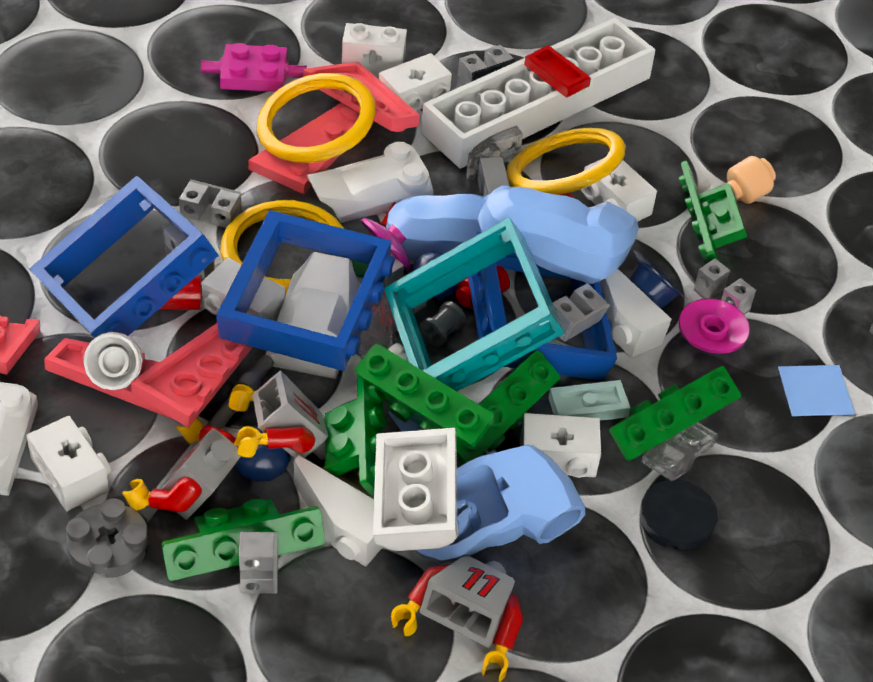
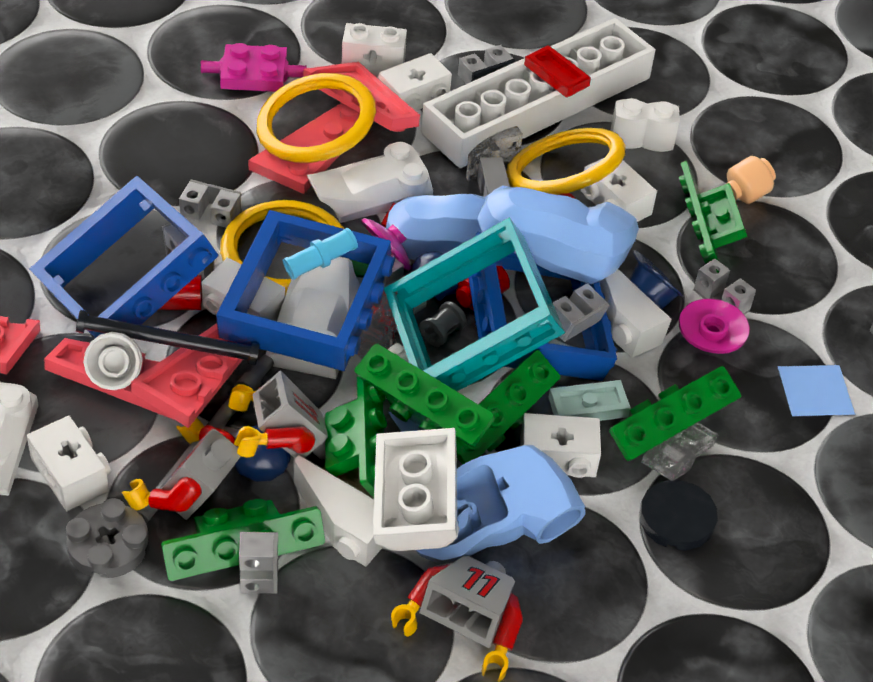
none -> black bar [76,310,260,365]
none -> medium azure pin [283,228,358,280]
none -> white brick [610,98,680,152]

